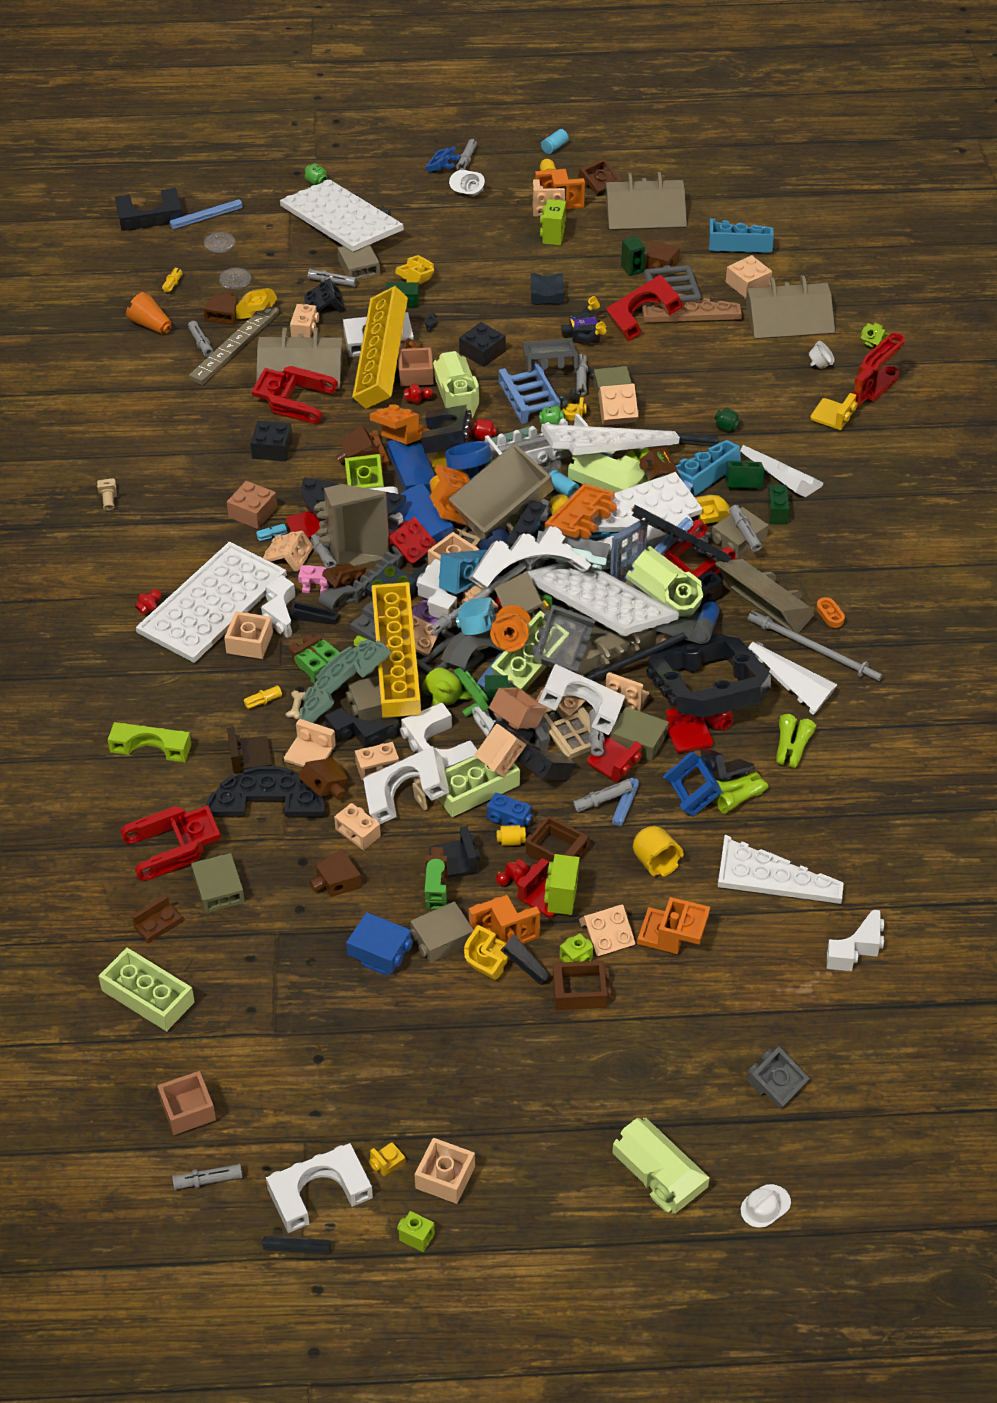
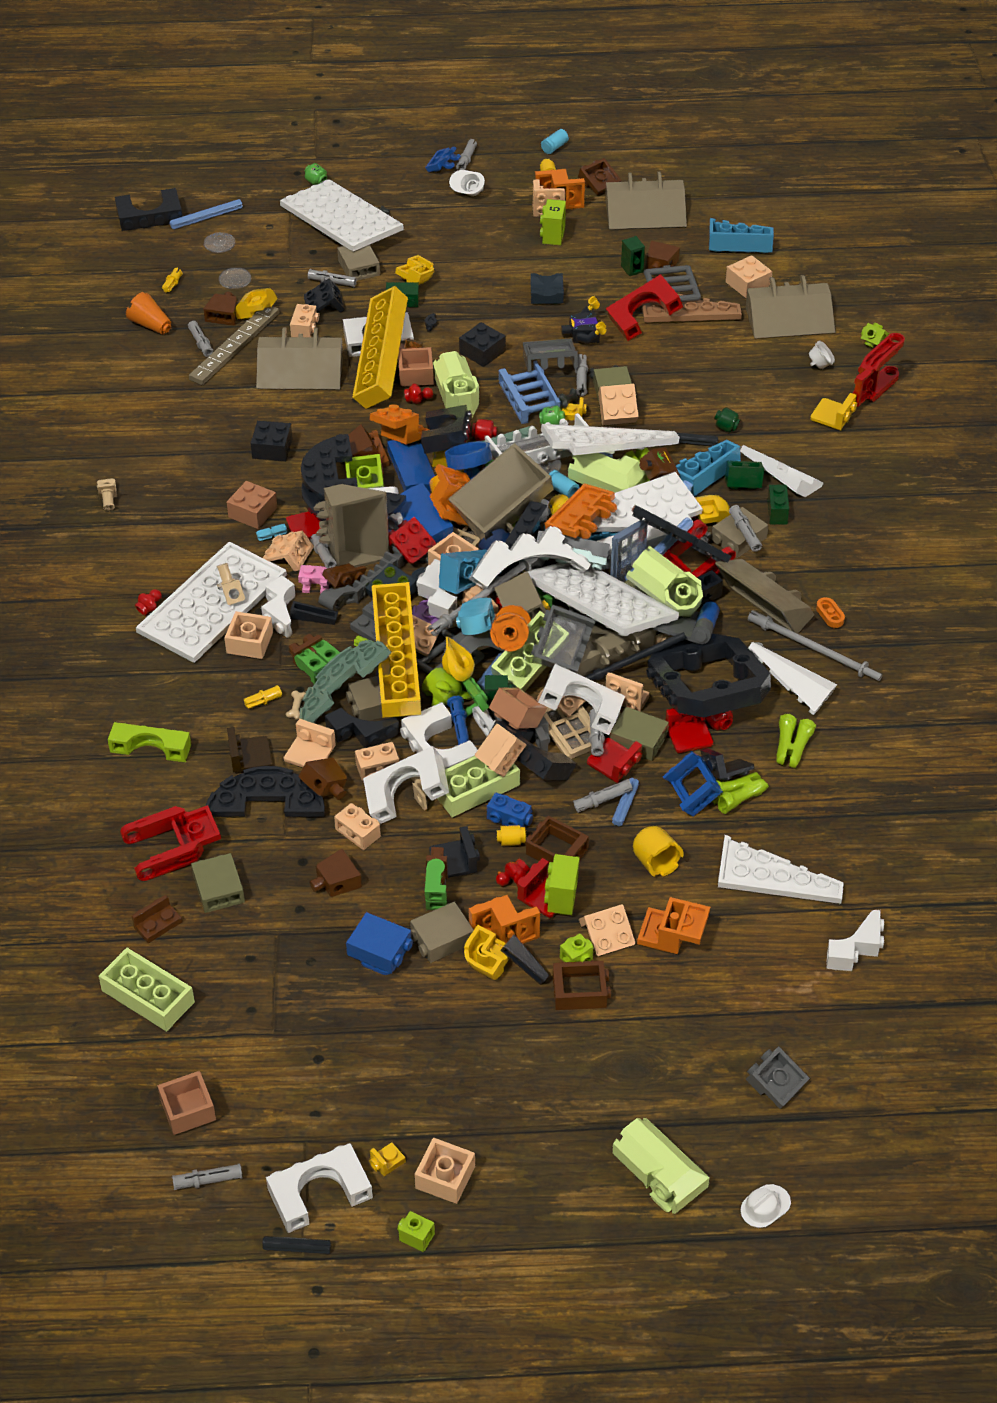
red plate [252,366,338,424] -> none
none -> tan bracket [217,563,245,605]
none -> black plate [301,434,358,501]
none -> yellow hat [442,636,474,682]
none -> blue pin [447,696,469,745]

